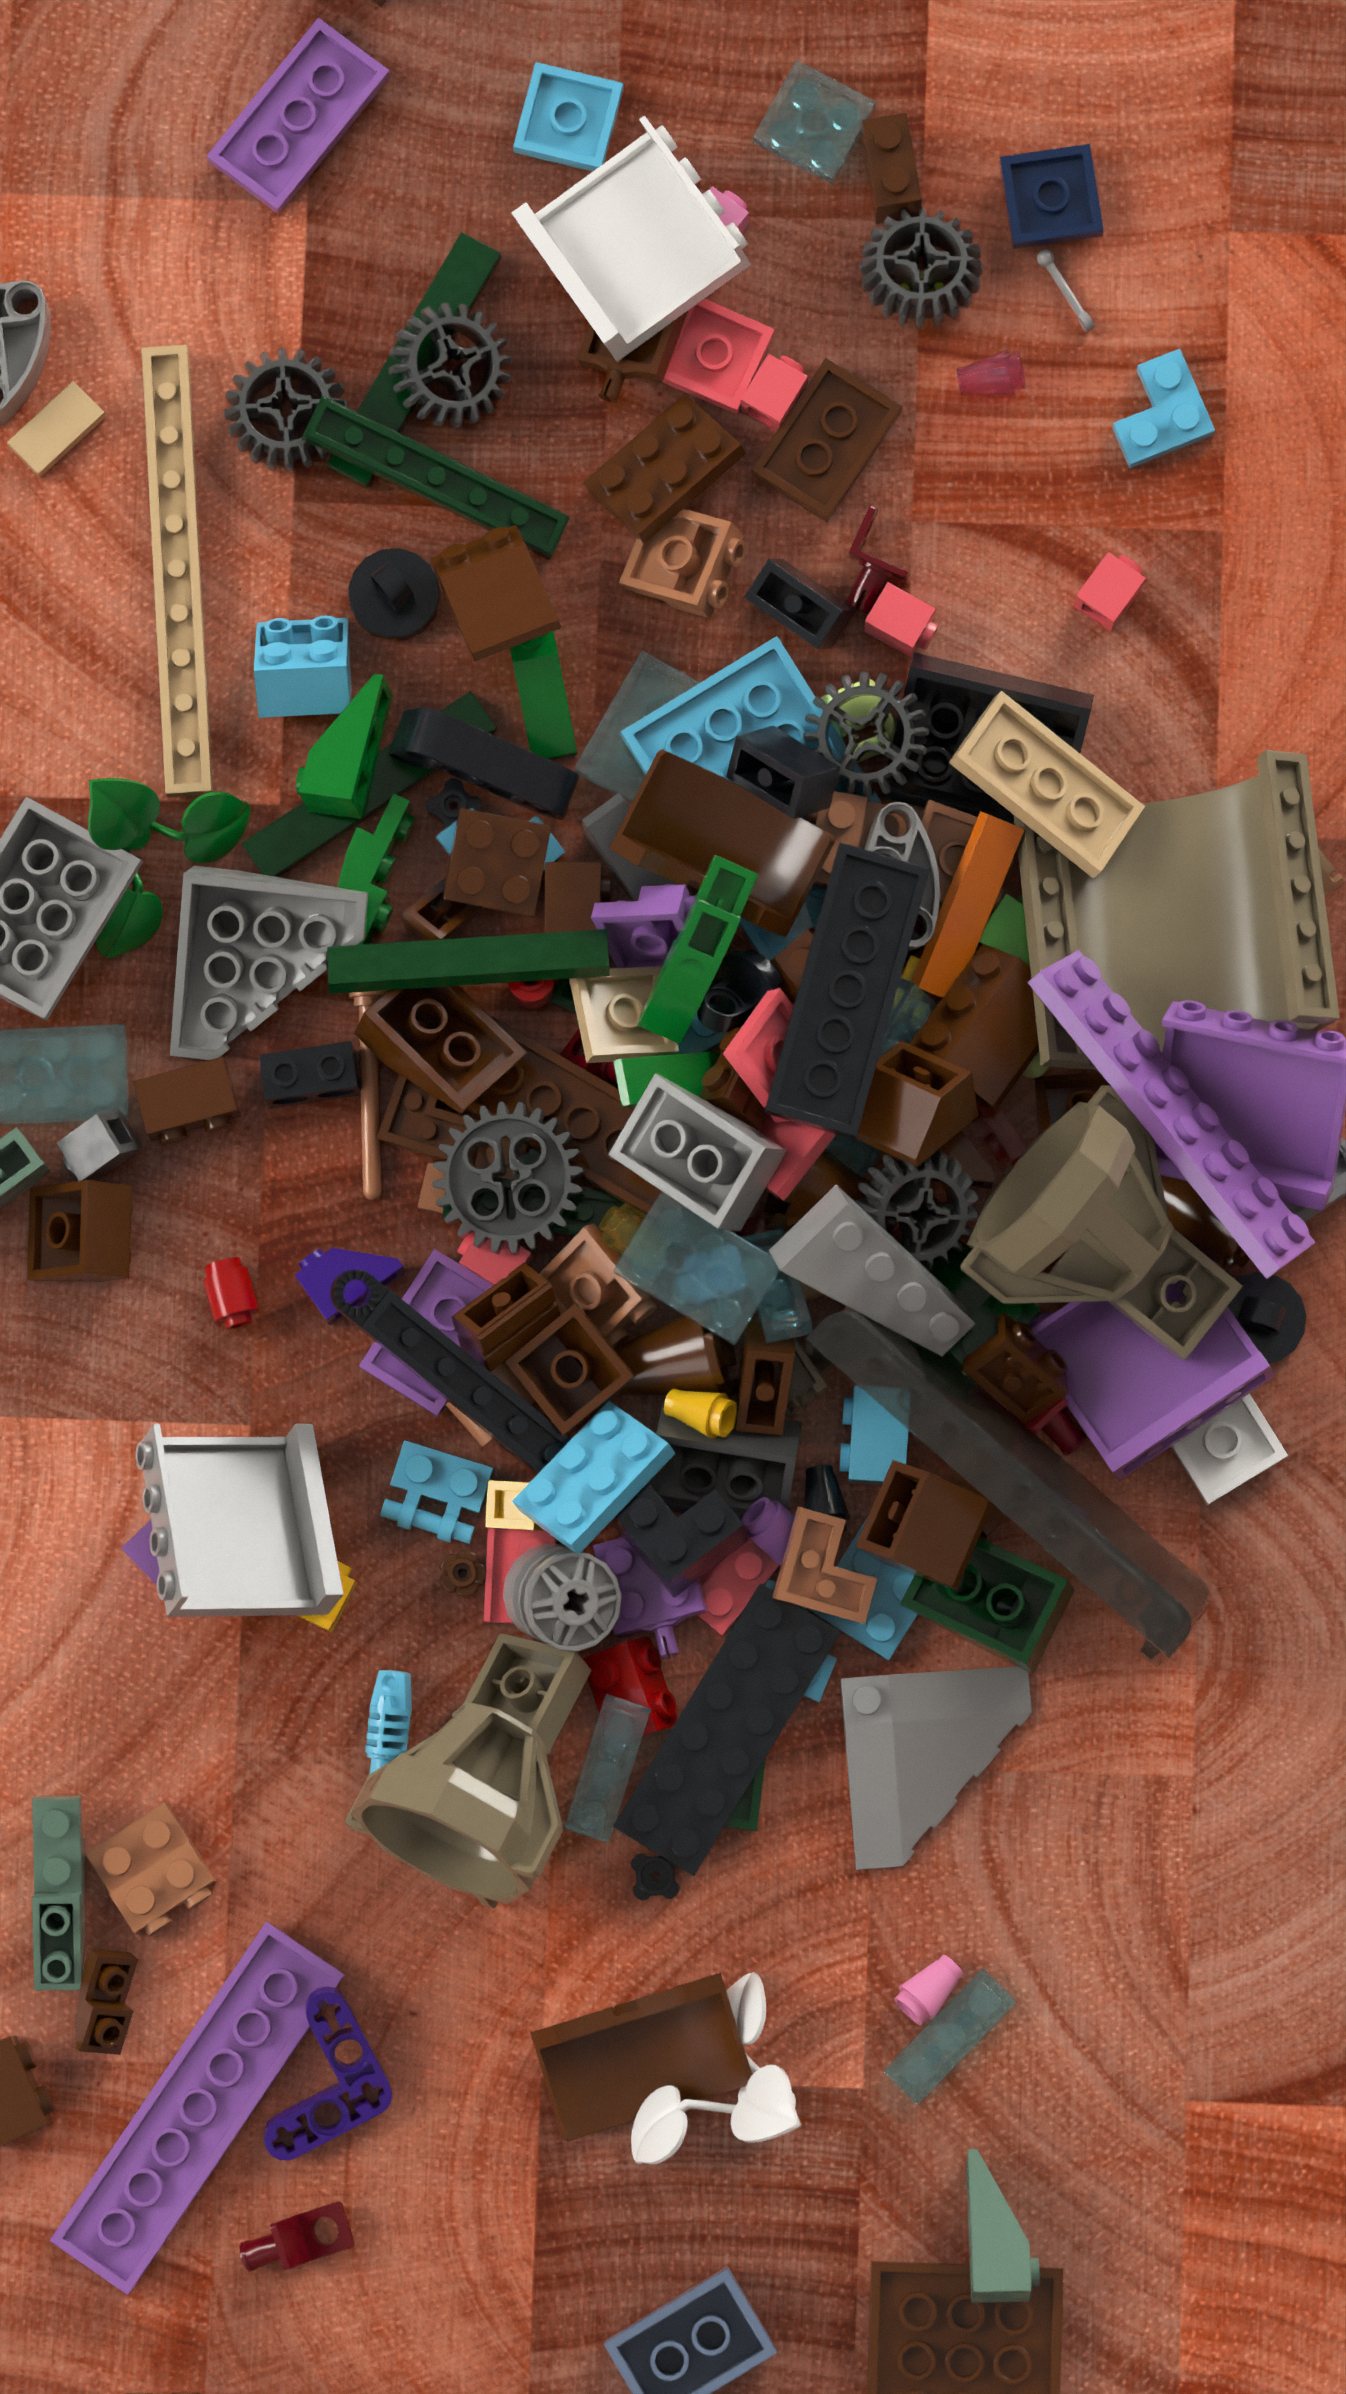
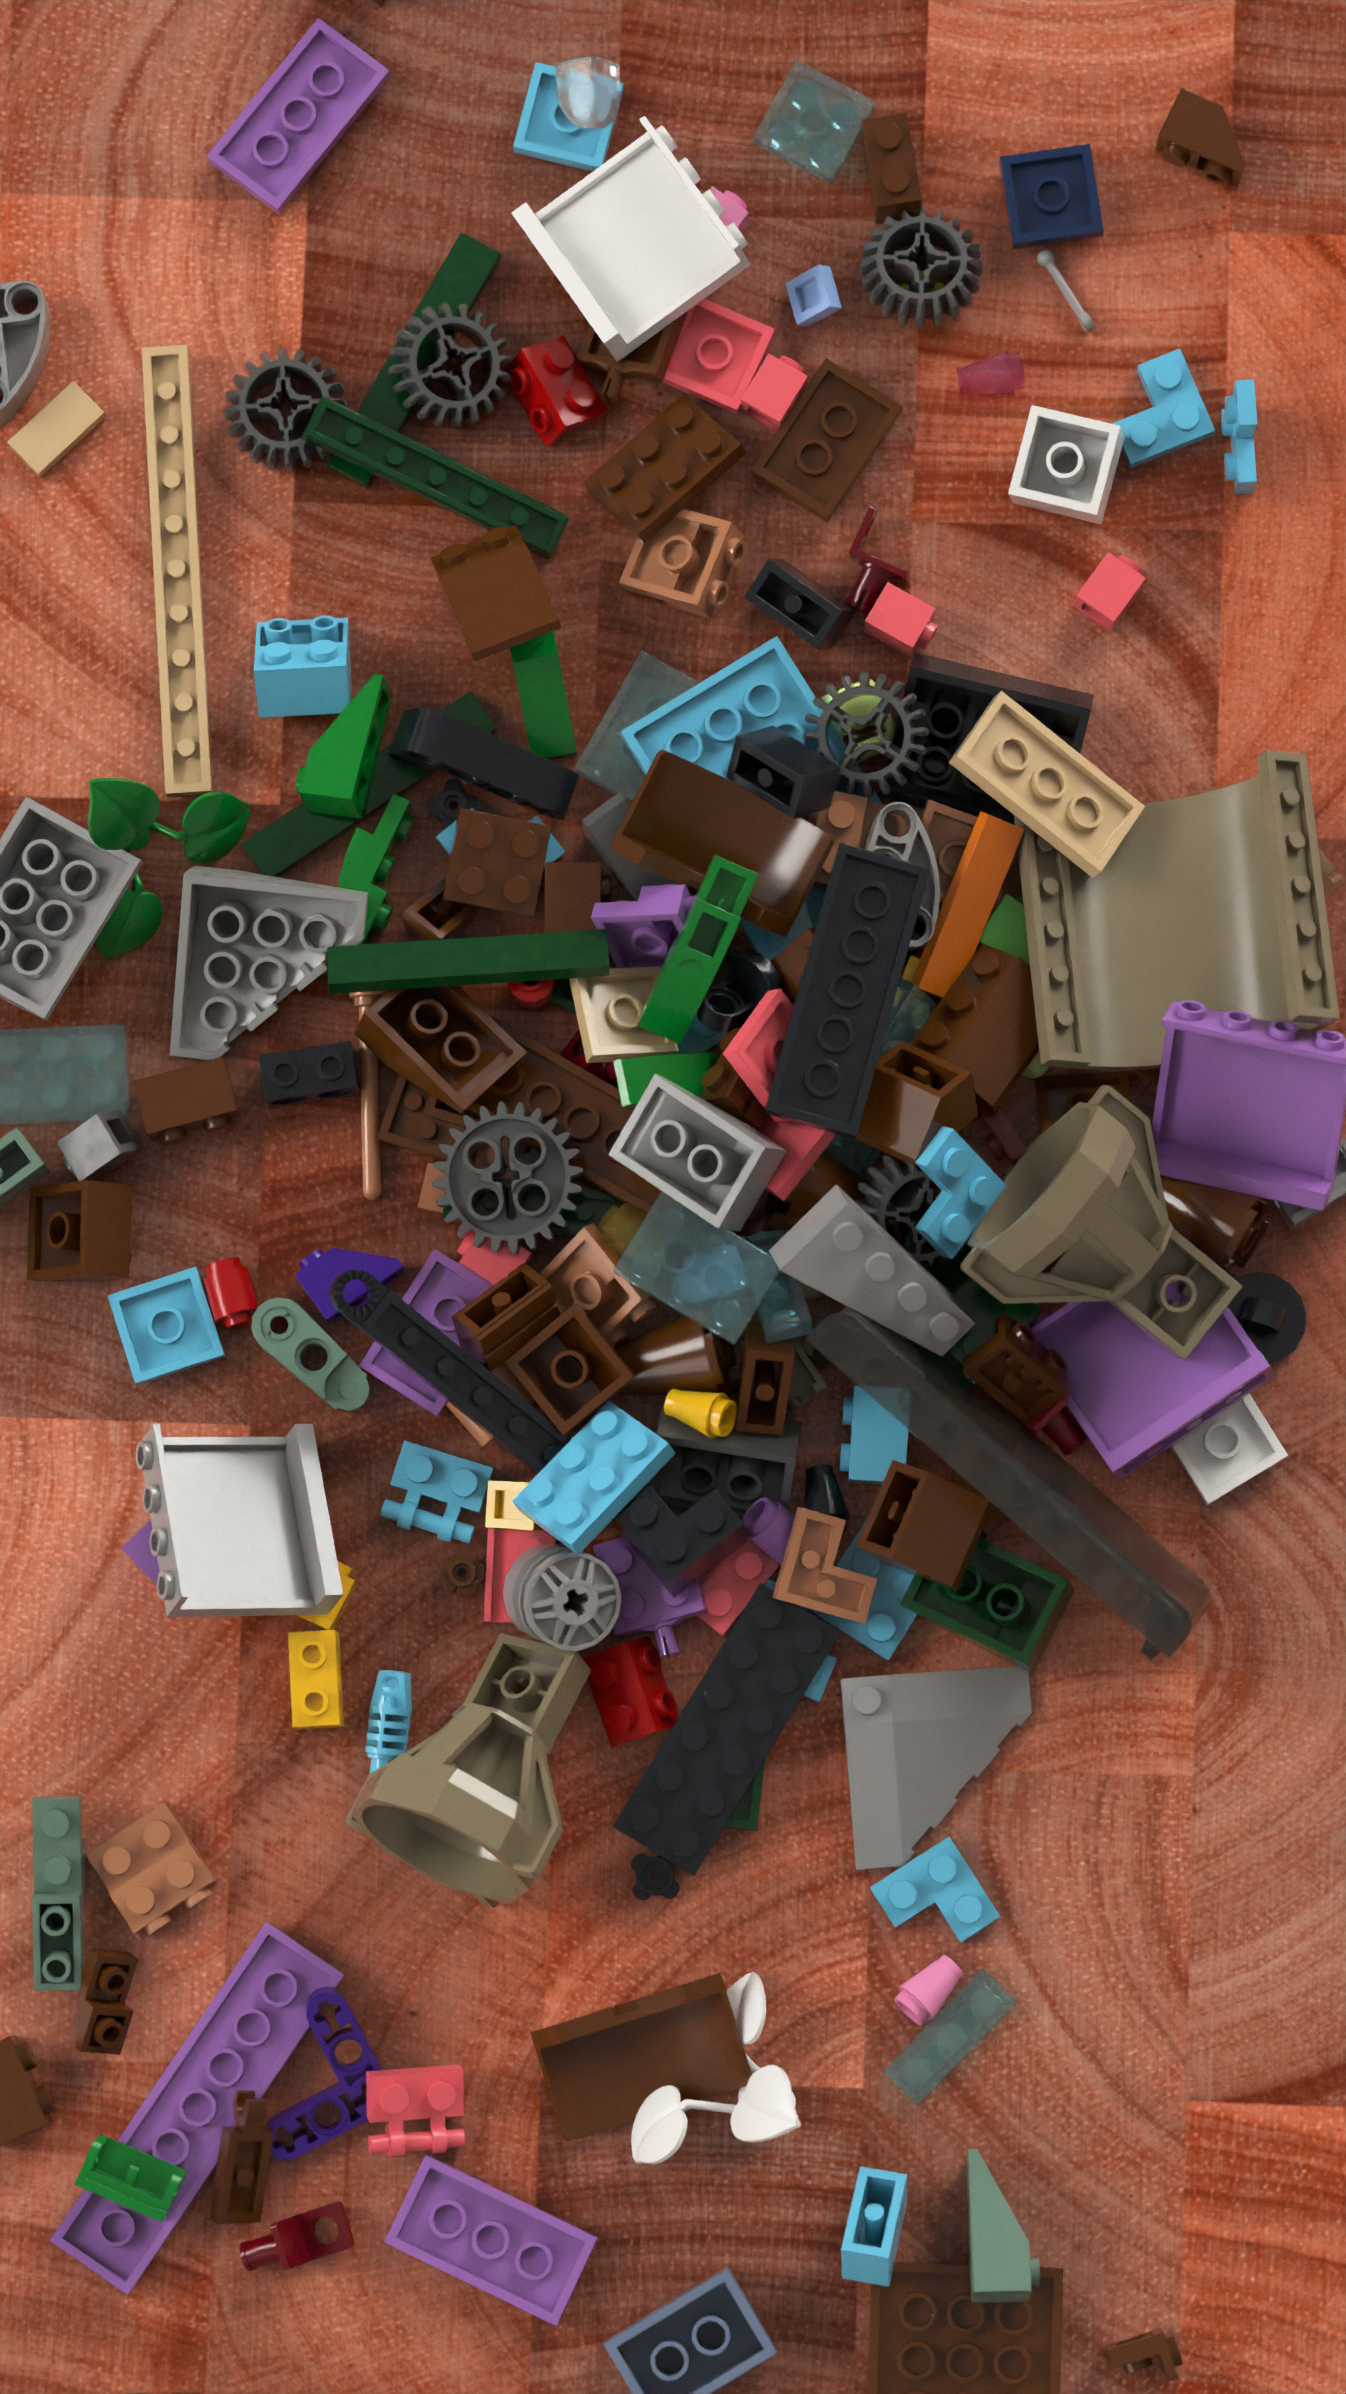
black tile [348,548,440,640] -> none
clear light blue plate [564,1694,651,1843] -> none
medium lavender plate [1027,950,1316,1279] -> none
none -> green hinge [74,2134,188,2222]
none -> medium azure plate [107,1267,226,1385]
none -> reddish brown plate [210,2090,274,2224]
none -> sand green piece [251,1297,371,1413]
none -> yellow brick [288,1630,344,1730]
none -> coral plate [366,2065,465,2158]
none -> medium lavender plate [384,2154,598,2326]
none -> red bracket [504,335,608,447]
none -> clear brick [556,56,620,129]
none -> light blue plate [785,264,842,327]
none -> medium azure brick [841,2166,907,2287]
none -> medium azure plate [869,1836,1001,1942]
none -> medium azure plate [915,1126,1007,1259]
none -> white brick [1008,405,1125,525]
none -> reddish brown bracket [1105,2328,1183,2381]
none -> reddish brown slope [1155,88,1245,187]
none -> medium azure plate [1221,379,1258,495]

